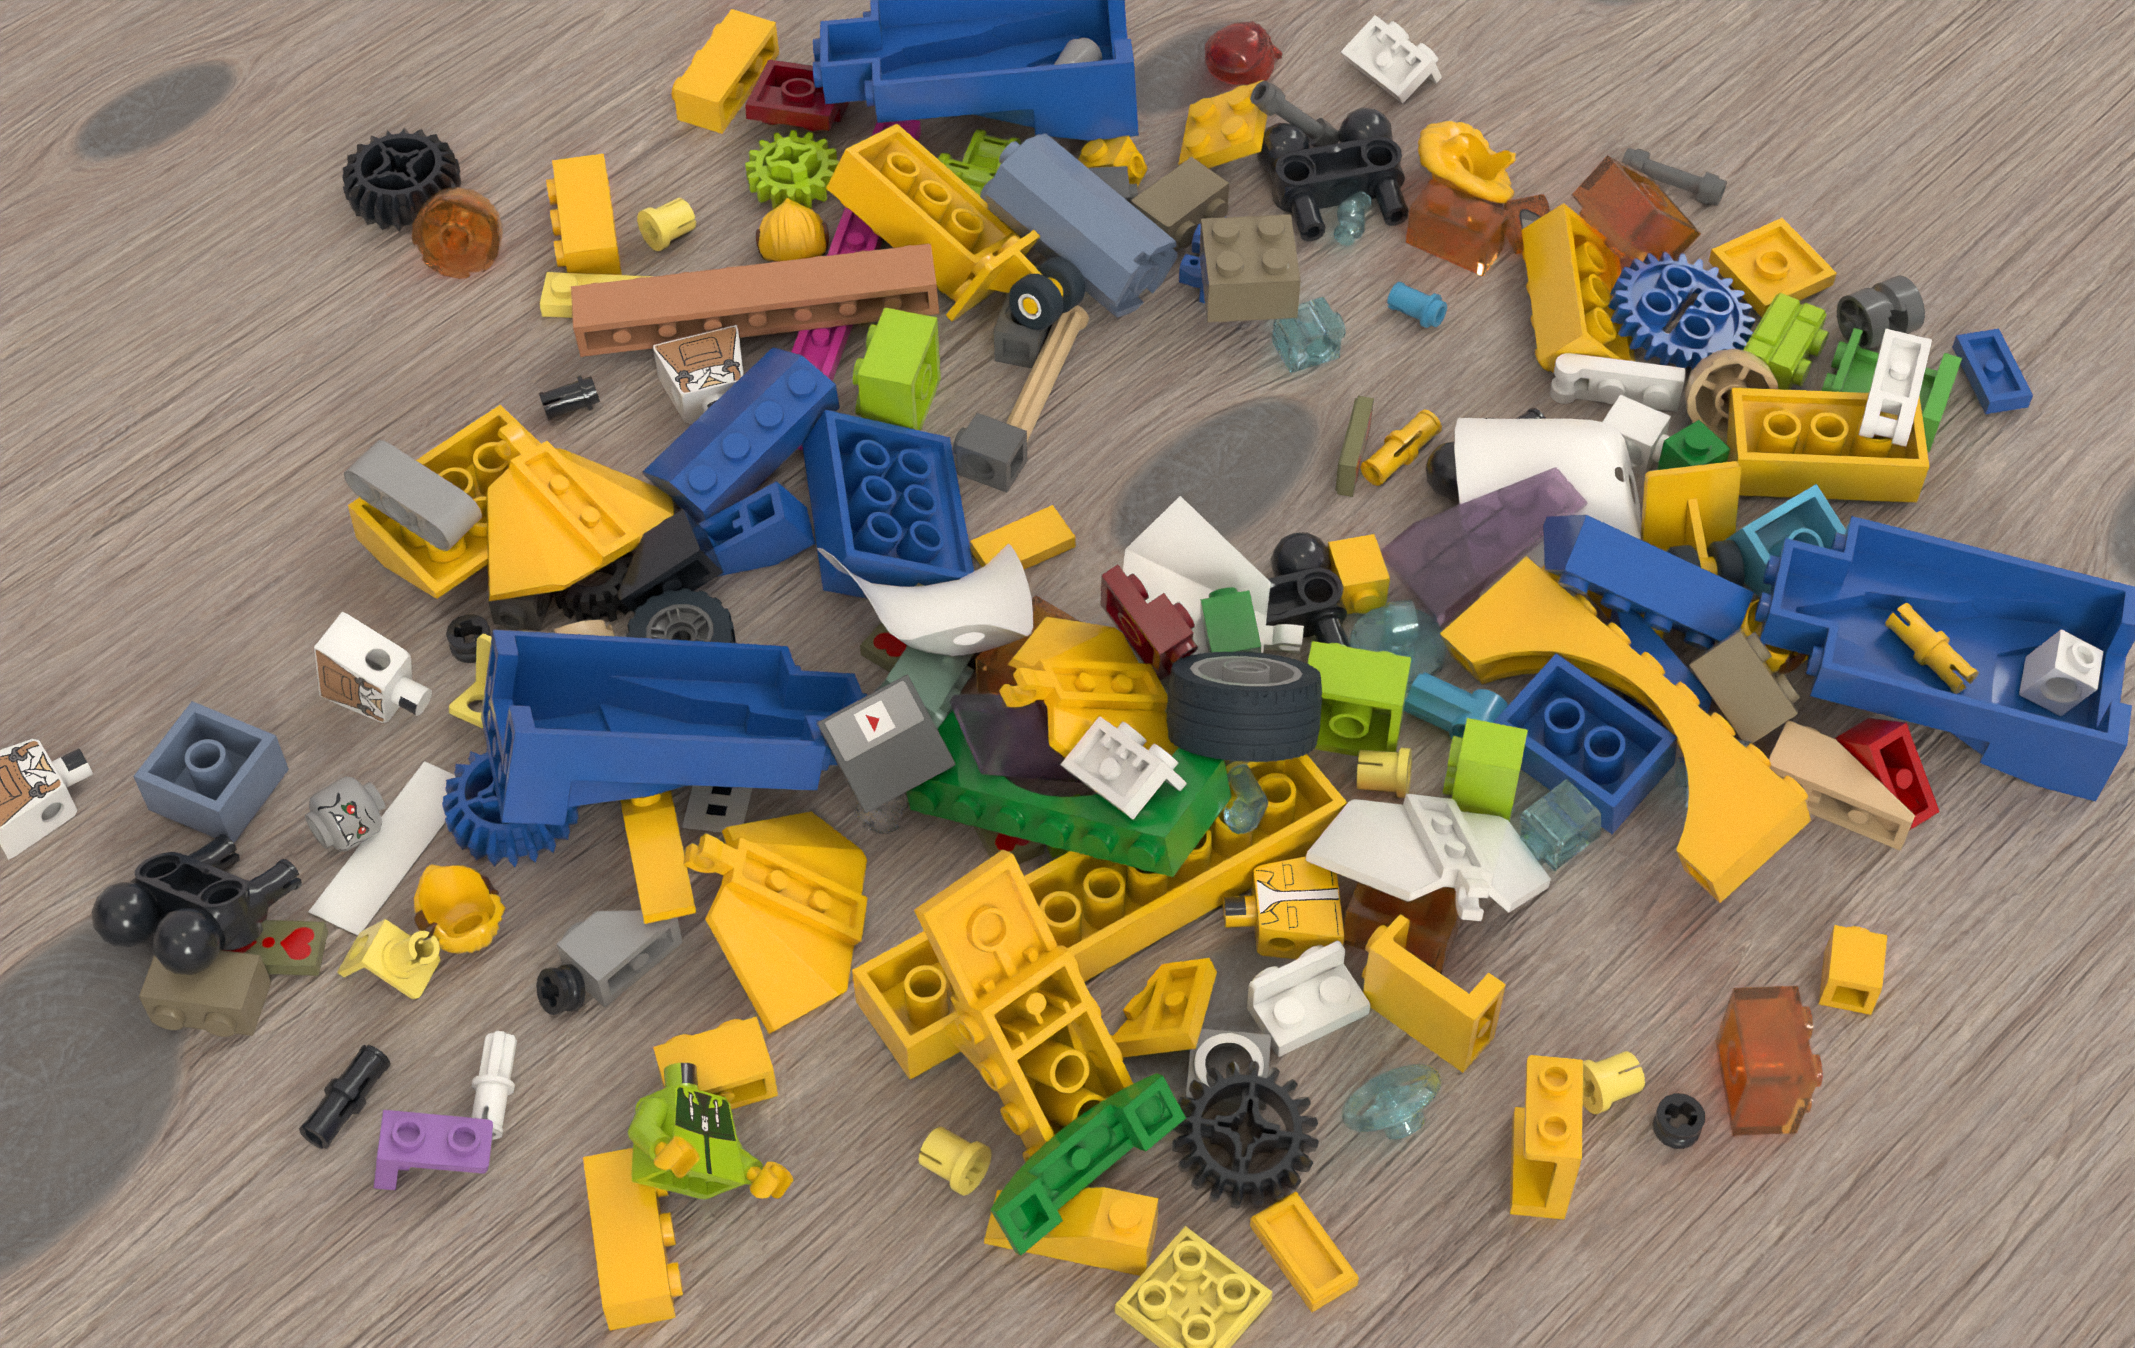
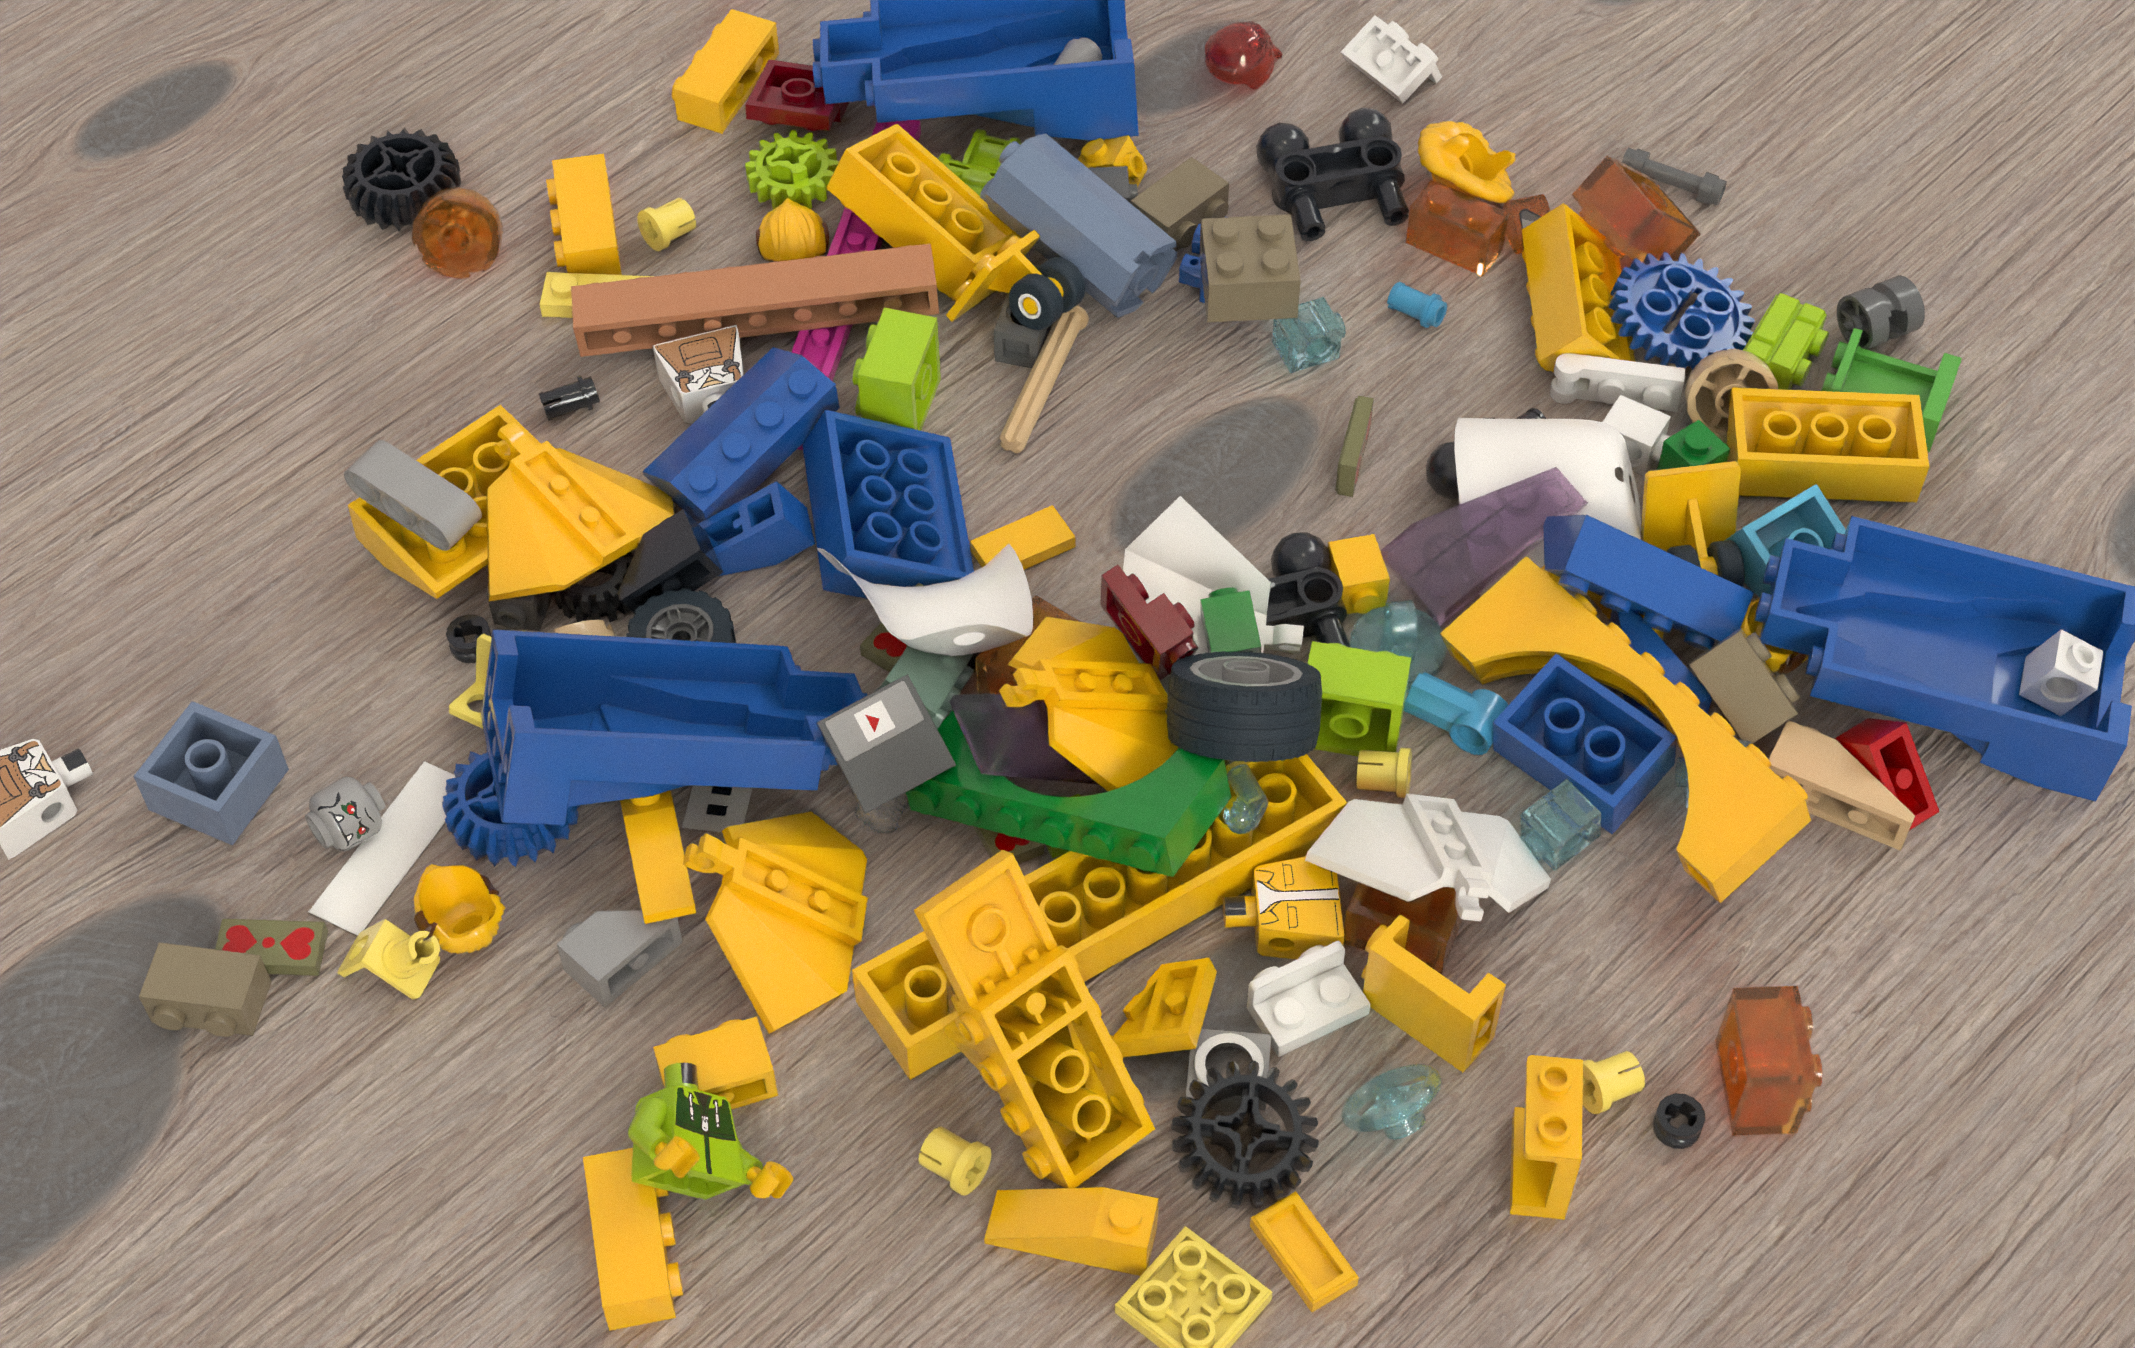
black piece [91,834,302,975] -> none
black pin [299,1045,391,1149] -> none
white torso [314,612,432,723] -> none
medium lavender bracket [374,1110,493,1190] -> none
white axle [471,1031,517,1140] -> none
black bush [536,964,586,1015] -> none
dark grey brick [953,413,1028,493] -> none
green slope [990,1073,1186,1256] -> none
white bracket [1060,716,1187,819] -> none
yellow plate [1178,80,1267,168] -> none
dark grey bar [1250,81,1339,147] -> none
clear light blue arm [1334,191,1371,246] -> none
yellow pin [1360,409,1442,486] -> none
lime brick [1443,718,1528,822] -> none
yellow plate [1709,218,1837,318] -> none
yellow brick [1818,925,1887,1015] -> none
white plate [1859,329,1932,447] -> none
yellow pin [1885,603,1979,694] -> none
blue plate [1952,328,2033,414] -> none

